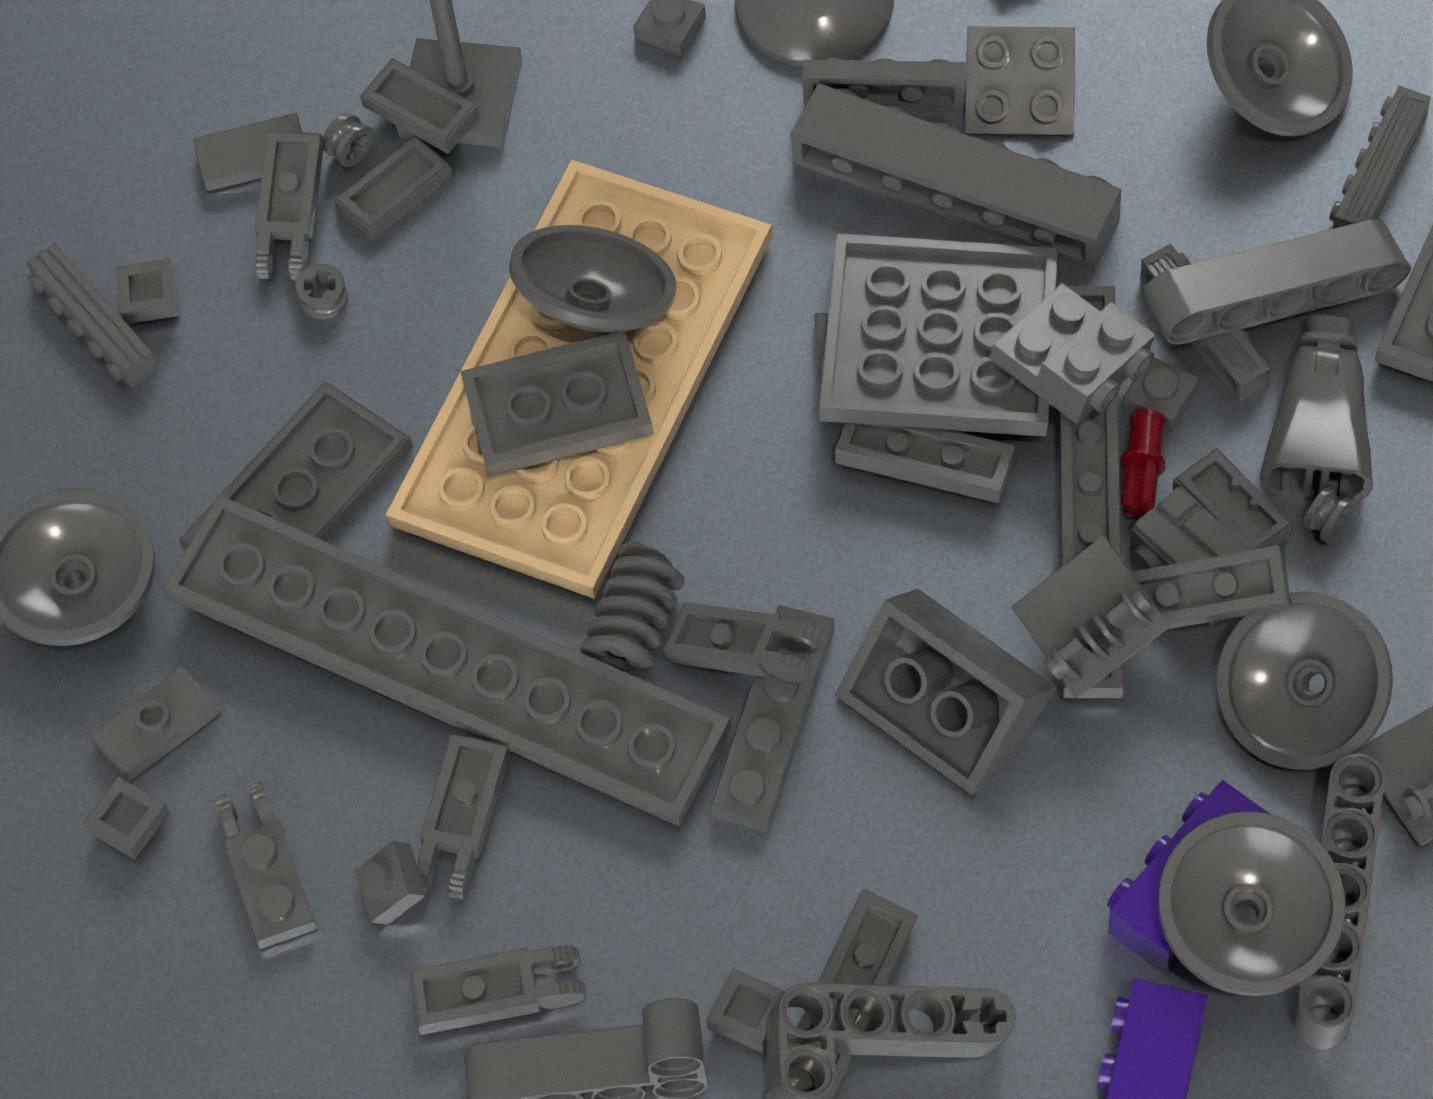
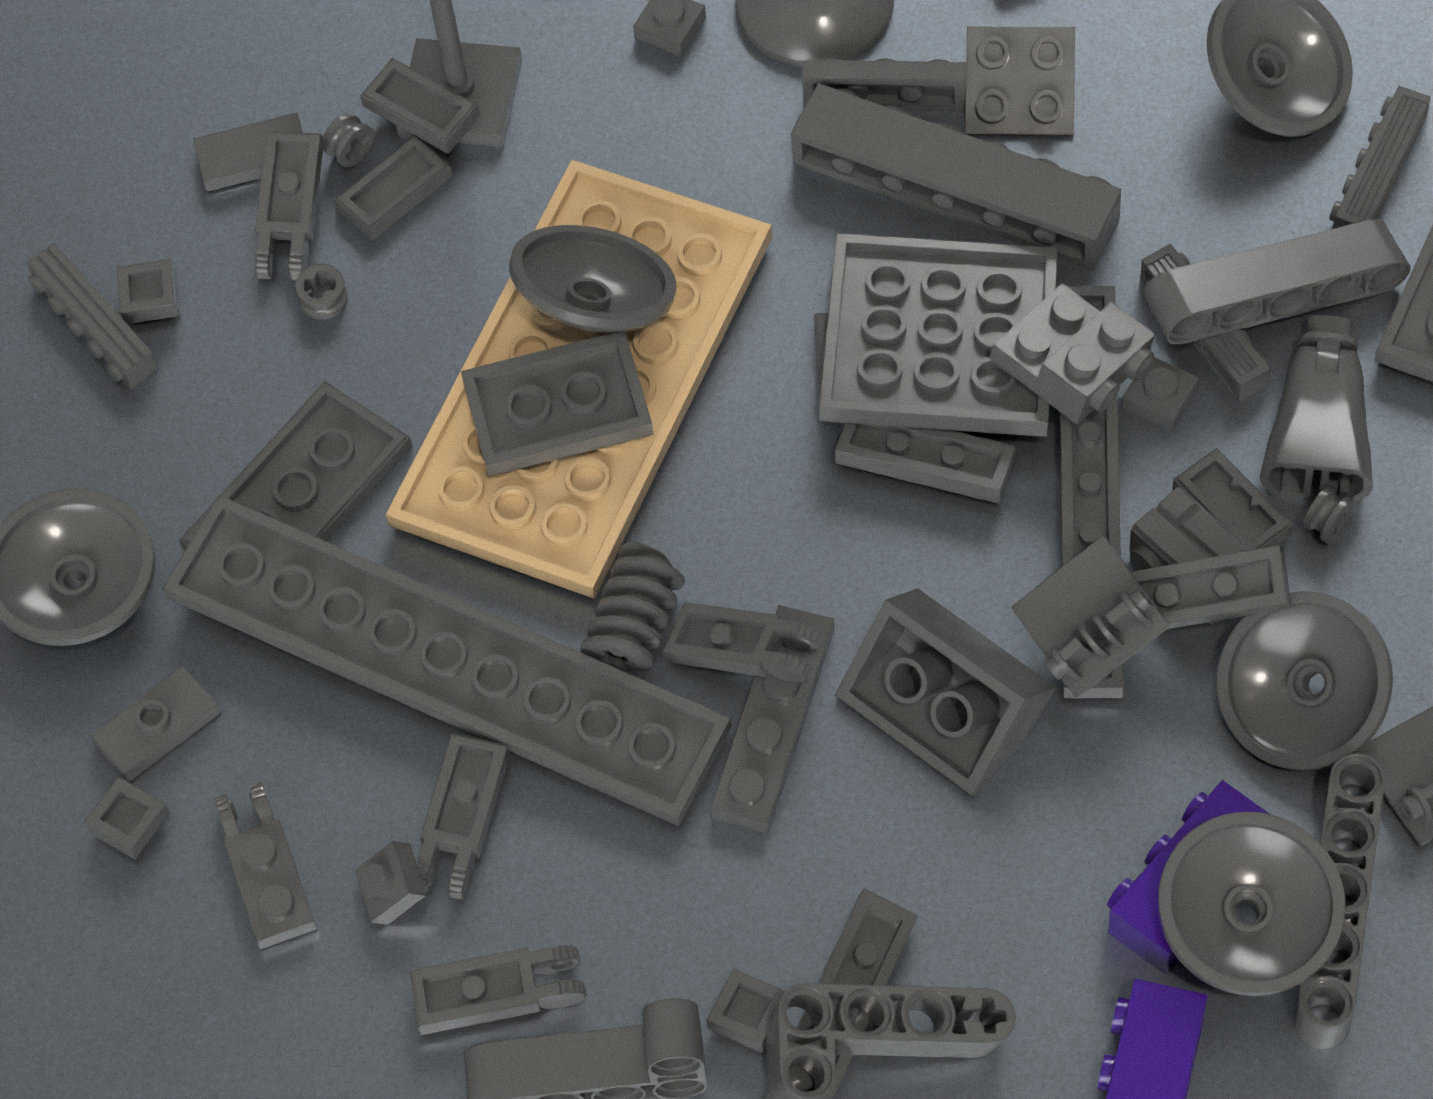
dark red axle [1120,408,1166,518] -> none

